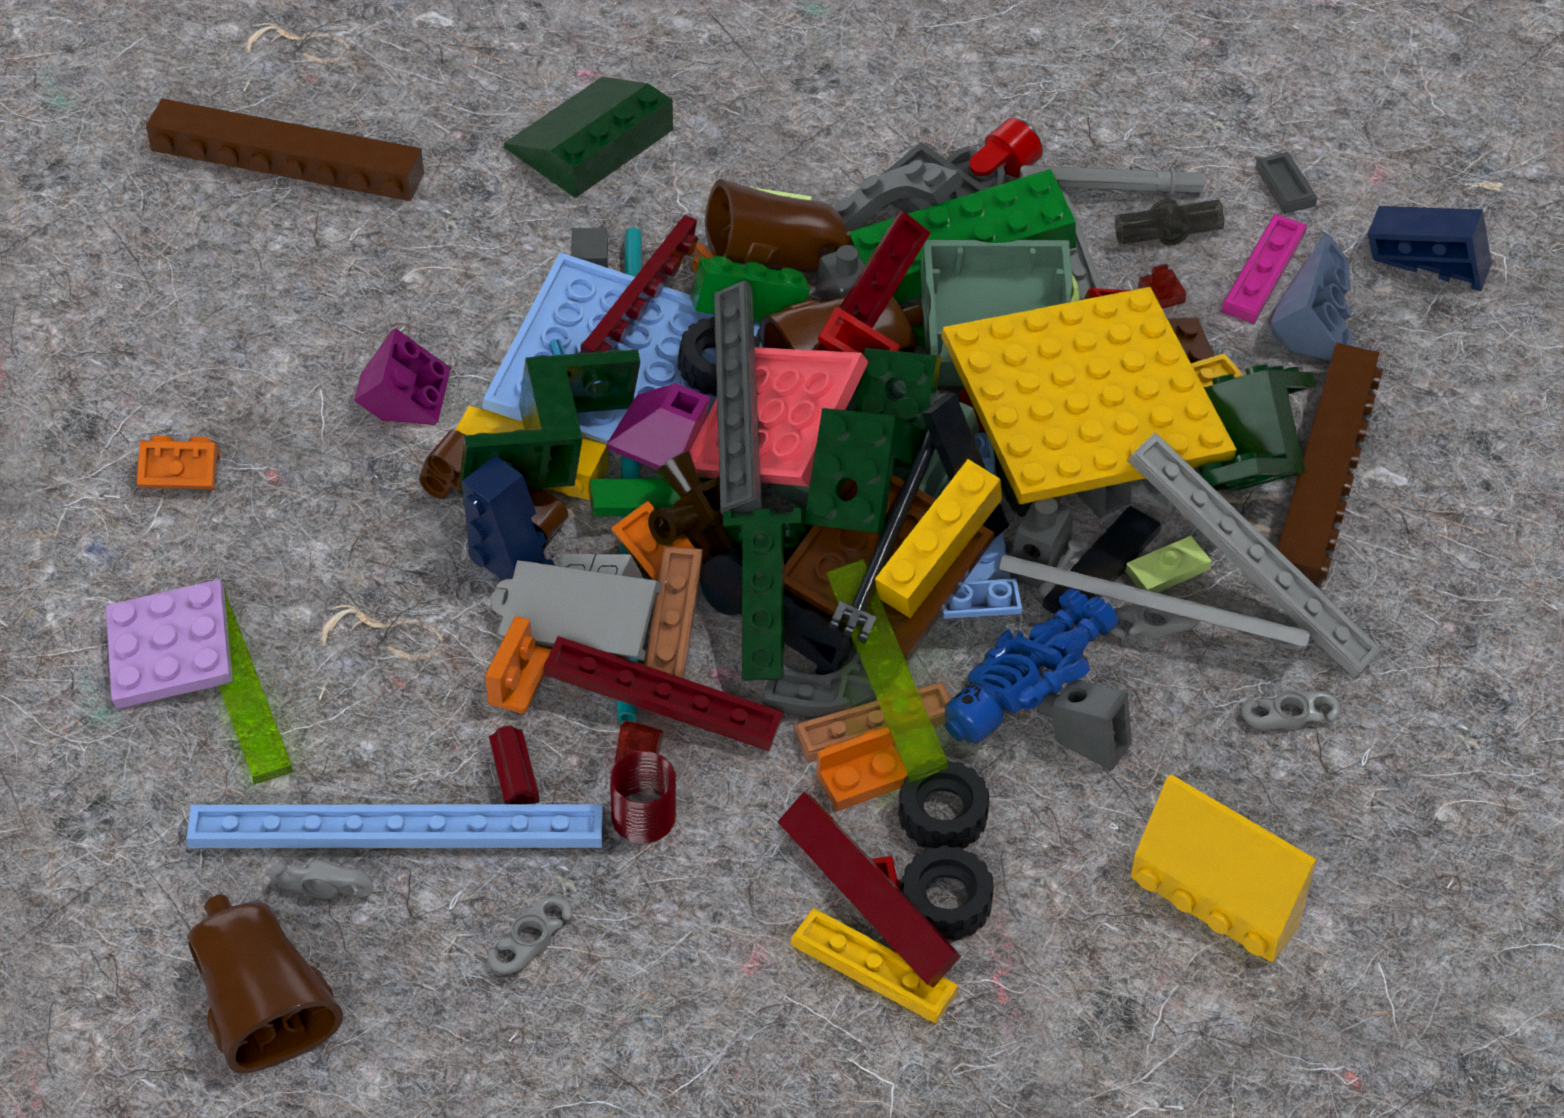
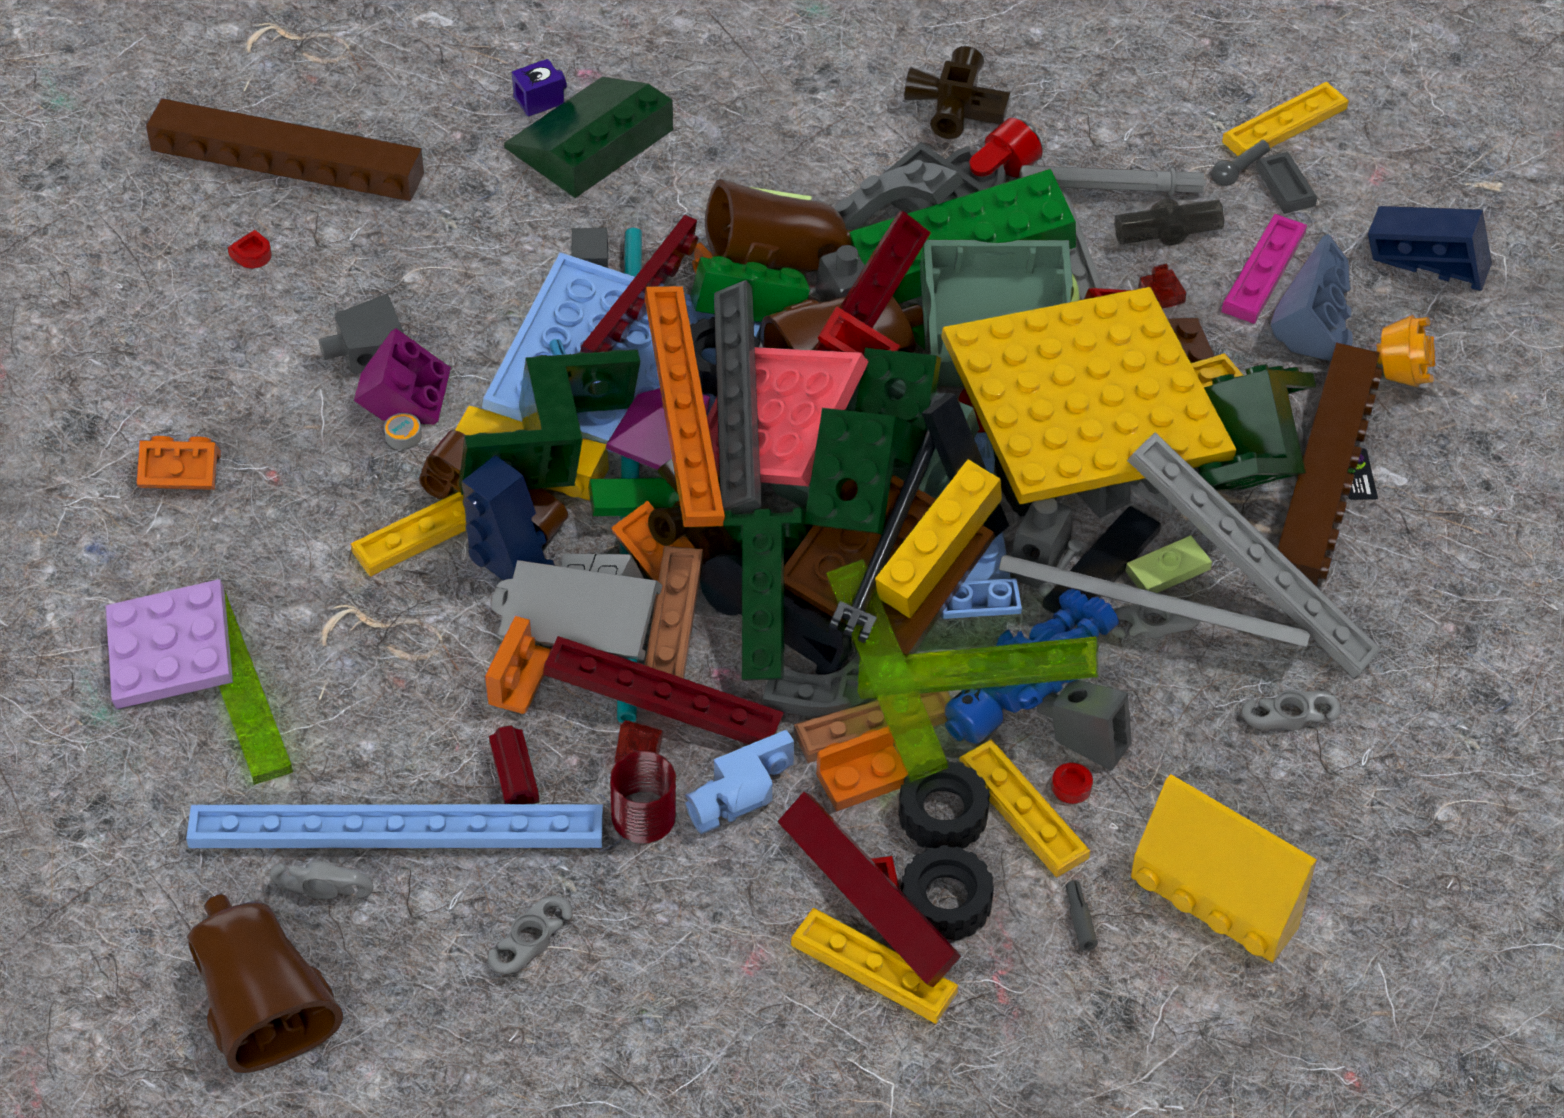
none -> red tile [227,230,272,269]
none -> dark grey torso [319,294,404,374]
none -> yellow tile [350,492,466,577]
none -> light grey tile [384,413,422,449]
none -> dark purple brick [511,59,567,117]
none -> orange plate [644,286,725,527]
none -> light blue plate [685,729,794,834]
none -> clear neon green tile [857,636,1099,699]
none -> dark brown brick [904,46,1010,139]
none -> yellow tile [959,739,1090,878]
none -> red tile [1051,762,1093,804]
none -> dark grey piece [1066,880,1098,950]
none -> dark grey bar [1211,140,1270,186]
none -> yellow tile [1222,81,1349,156]
none -> black sticker [1348,448,1378,500]
none -> light orange cone [1377,315,1435,388]

